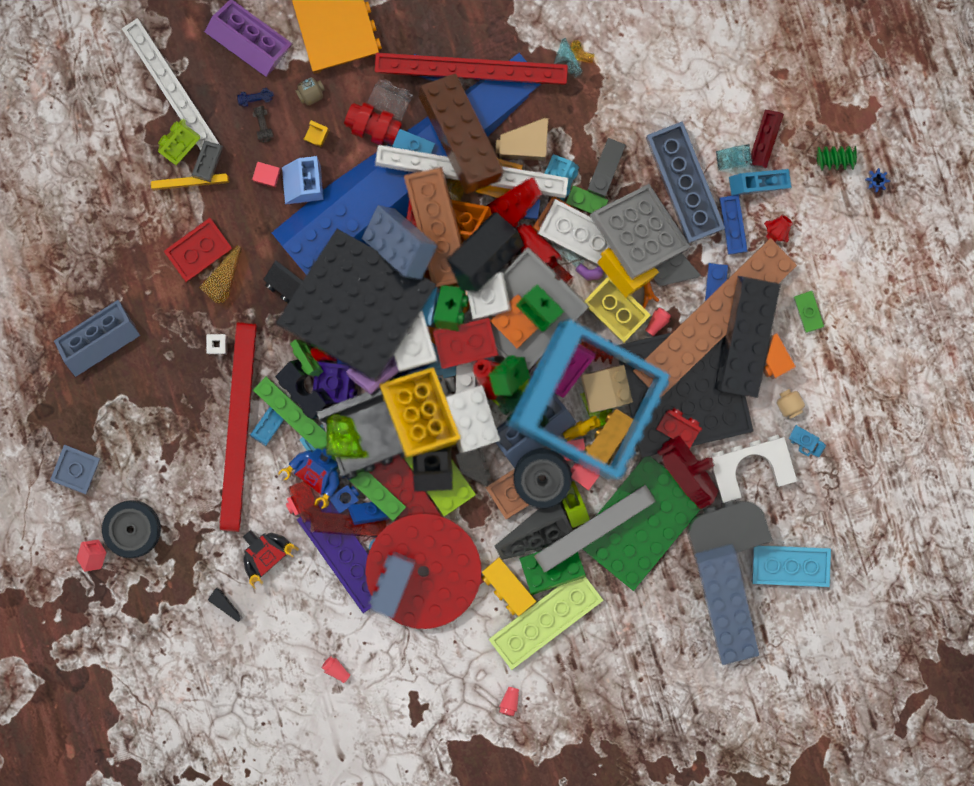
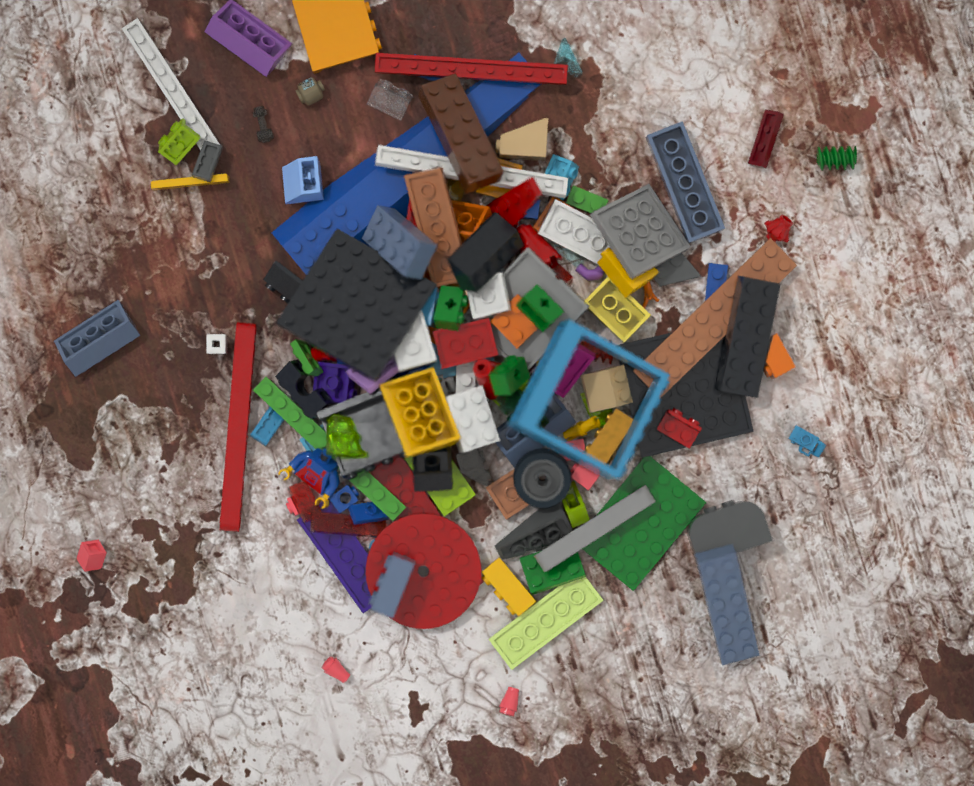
sand blue plate [50,445,101,494] -> none
wheel [102,500,161,558] -> none
red plate [164,218,233,283] -> none
clear yellow slope [199,245,242,304] -> none
black slope [208,587,242,622] -> none
clear blue bar [237,88,274,107] -> none
torso [243,530,299,589] -> none
coral panel [252,162,281,188] -> none
yellow panel [304,120,330,148] -> none
red piece [344,102,402,146] -> none
dark azure plate [392,129,435,154] -> none
clear yellow arm [570,40,594,63] -> none
dark grey slope [587,138,626,198] -> none
coral cone [645,307,672,336] -> none
dark red piece [657,435,719,509] -> none
white arch [712,434,797,503] -> none
clear light blue slope [716,144,752,170] -> none
blue plate [719,195,748,255] -> none
dark azure slope [729,169,791,196] -> none
medium azure plate [752,545,831,587] -> none
tan head [776,389,805,419] -> none
bright green plate [794,291,824,333] -> none
blue gear [865,168,890,193] -> none

